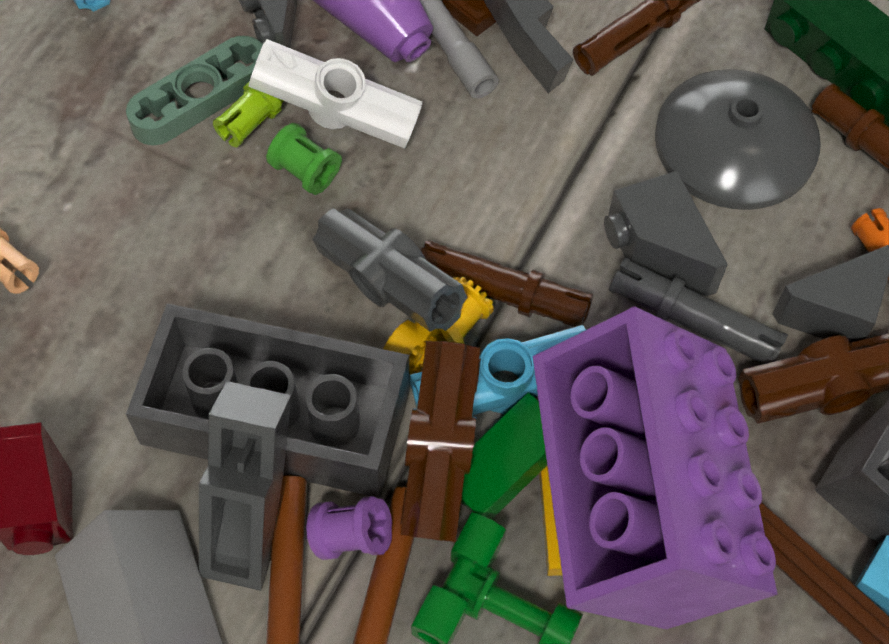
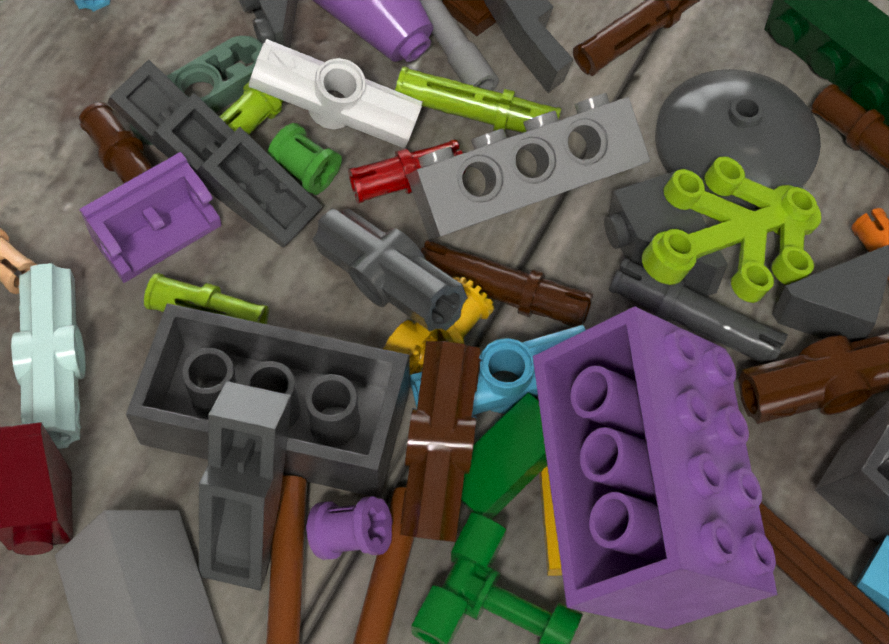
none -> light aqua piece [11,263,86,449]
none -> reddish brown pin [79,102,153,184]
none -> medium lavender hinge [80,152,222,283]
none -> dark grey slope [107,60,323,248]
none -> lime pin [144,273,269,324]
none -> red pin [348,139,466,204]
none -> lime pin [395,66,562,133]
none -> light grey brick [406,93,651,240]
none -> lime plant [642,157,821,303]

